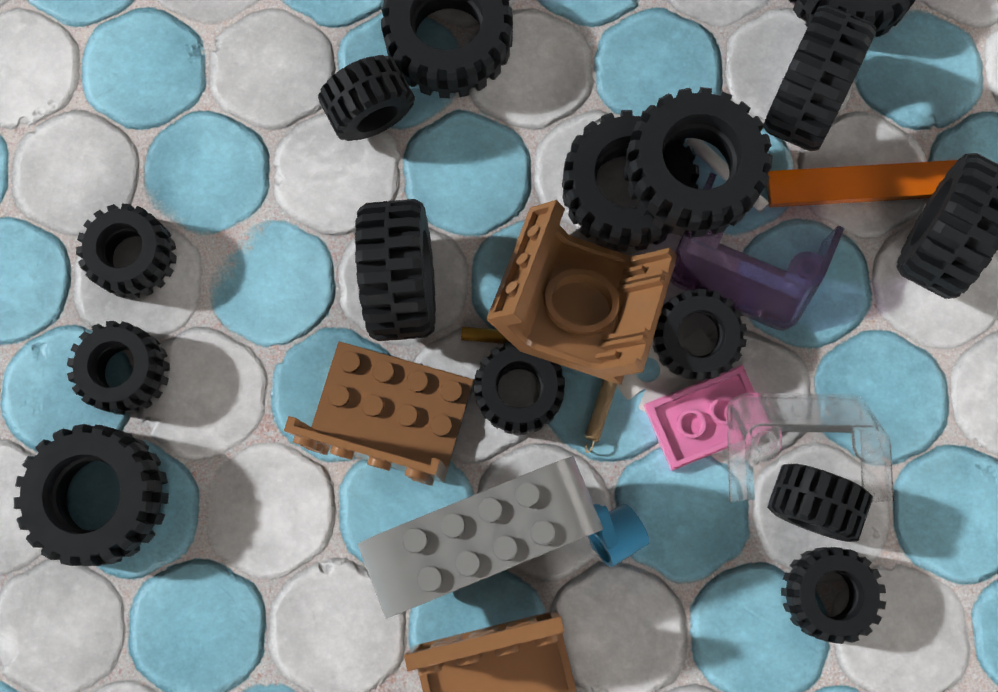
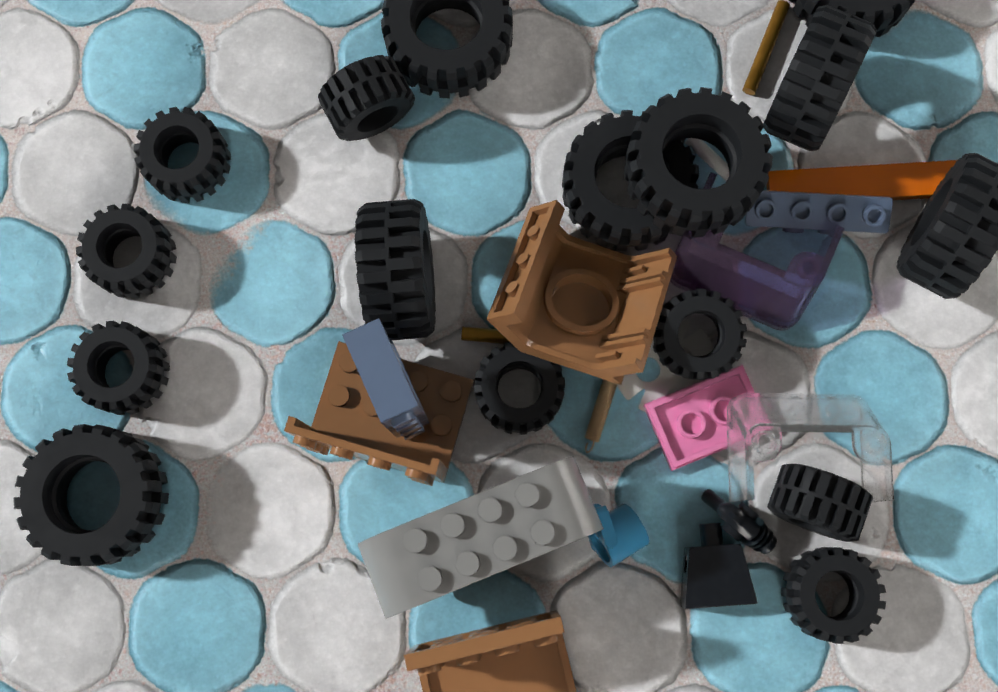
none -> black tyre [134,107,231,203]
none -> sand blue arch [342,318,430,440]
none -> black torso [680,523,757,609]
none -> black piece [701,489,777,554]
none -> pearl gold bar [742,0,790,95]
none -> sand blue bracket [745,190,893,235]

